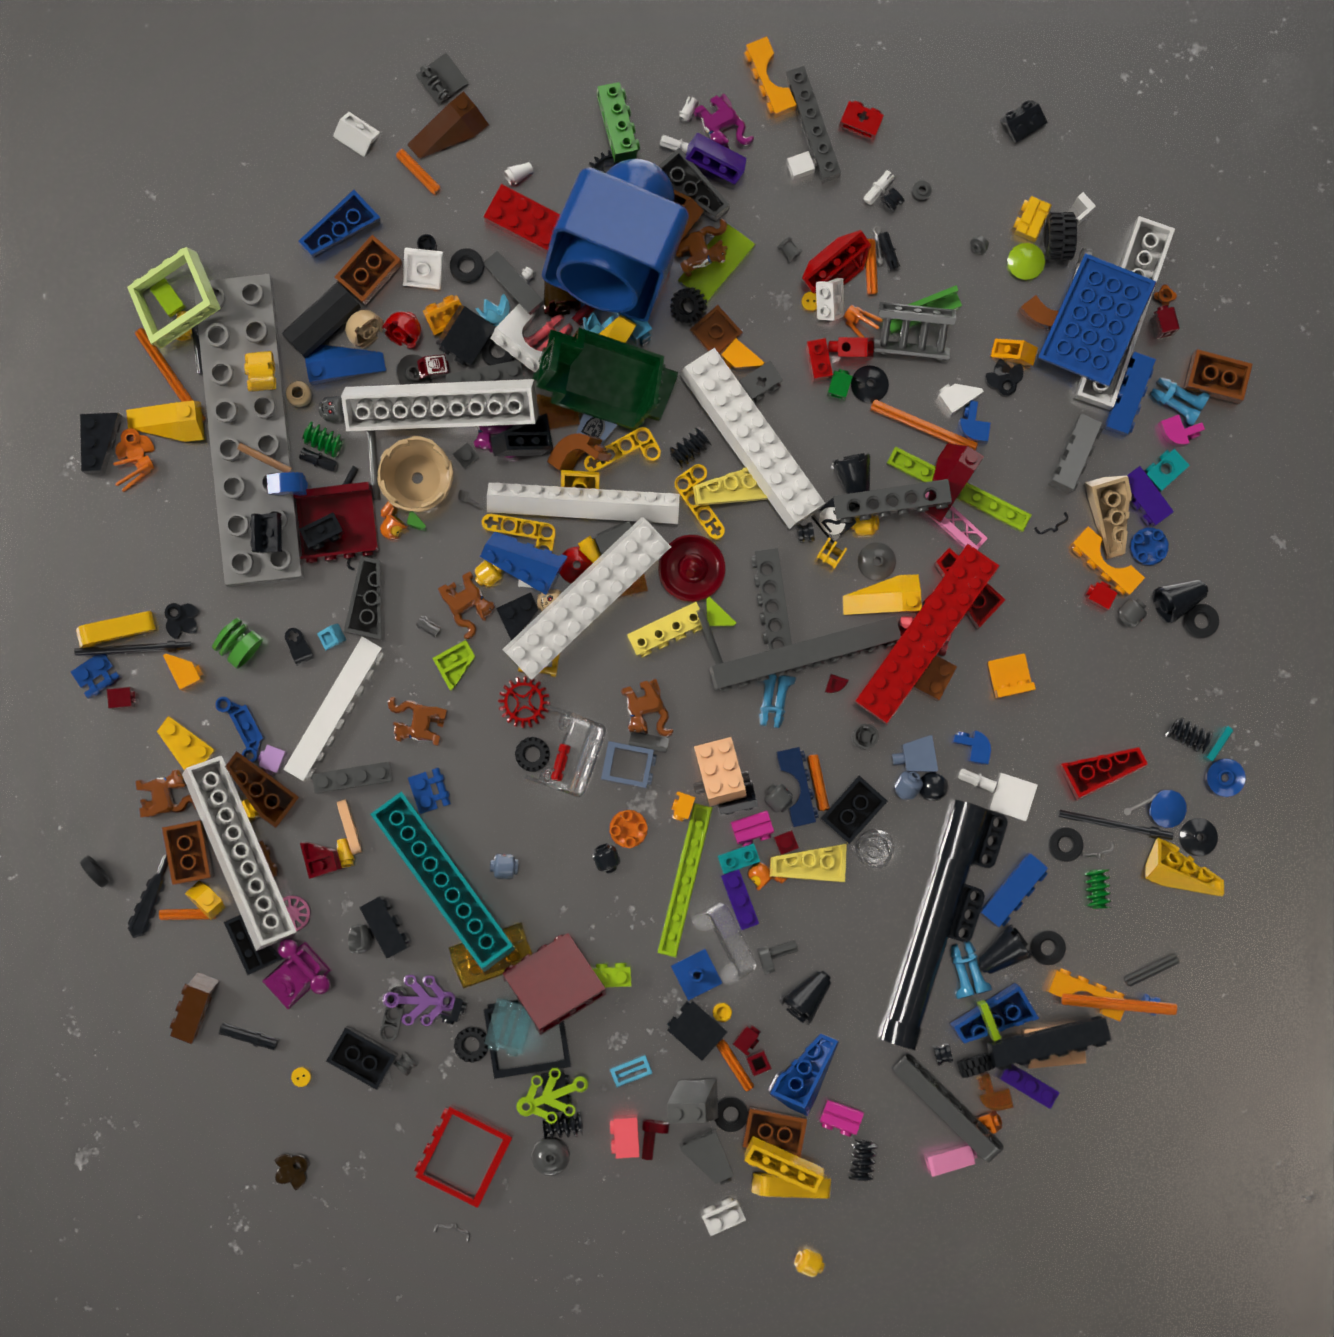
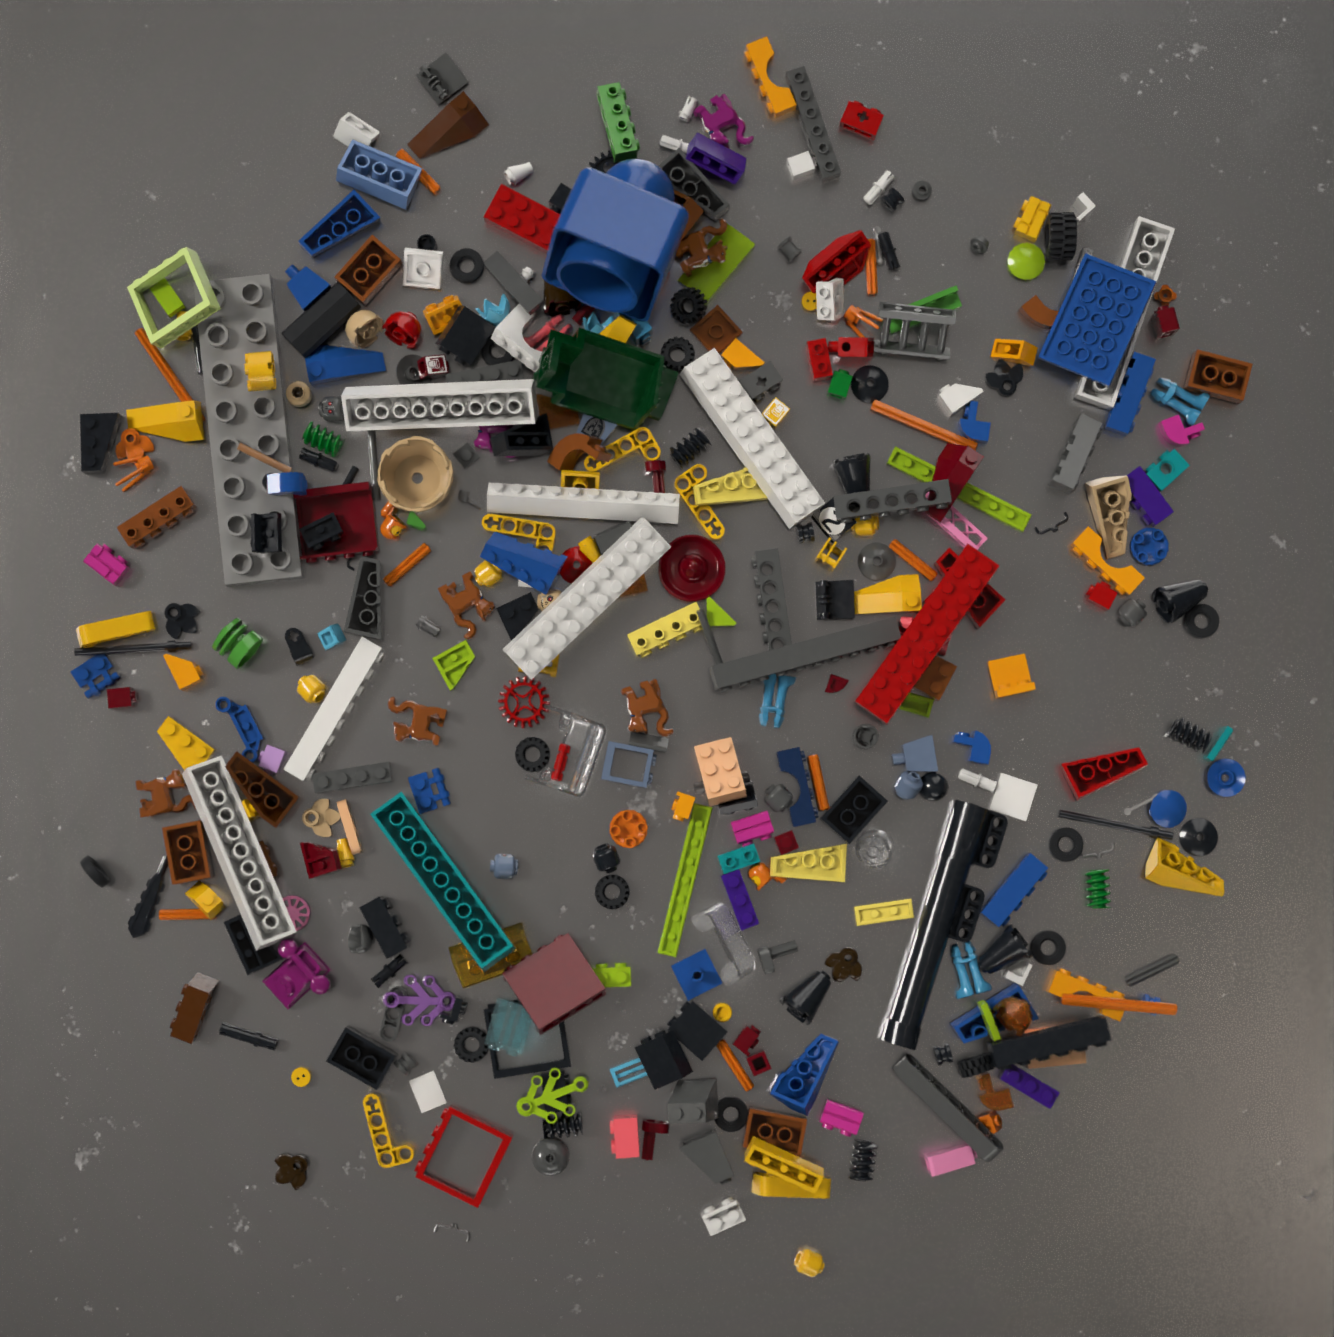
black bracket [1001,100,1048,143] -> none
none -> dark pink brick [83,543,130,586]
none -> dark orange brick [117,486,196,549]
none -> blue torso [285,265,331,312]
none -> yellow head [297,675,326,703]
none -> tan plate [302,799,341,837]
none -> medium blue slope [336,139,422,209]
none -> yellow beam [363,1092,415,1168]
none -> black pin [371,954,408,988]
none -> orange axle [383,543,431,586]
none -> white sticker [409,1071,447,1113]
none -> black brick [549,183,572,214]
none -> black tyre [595,875,630,909]
none -> black brick [635,1030,693,1090]
none -> dark red piece [645,460,666,493]
none -> black tyre [661,337,695,372]
none -> brick [762,397,790,429]
none -> black hinge [816,580,855,620]
none -> dark brown plate [825,947,862,983]
none -> light yellow tile [854,899,914,926]
none -> orange axle [889,539,938,581]
none -> lime tile [899,692,934,718]
none -> clear orange cylinder [993,997,1032,1036]
none -> white panel [1003,961,1032,986]

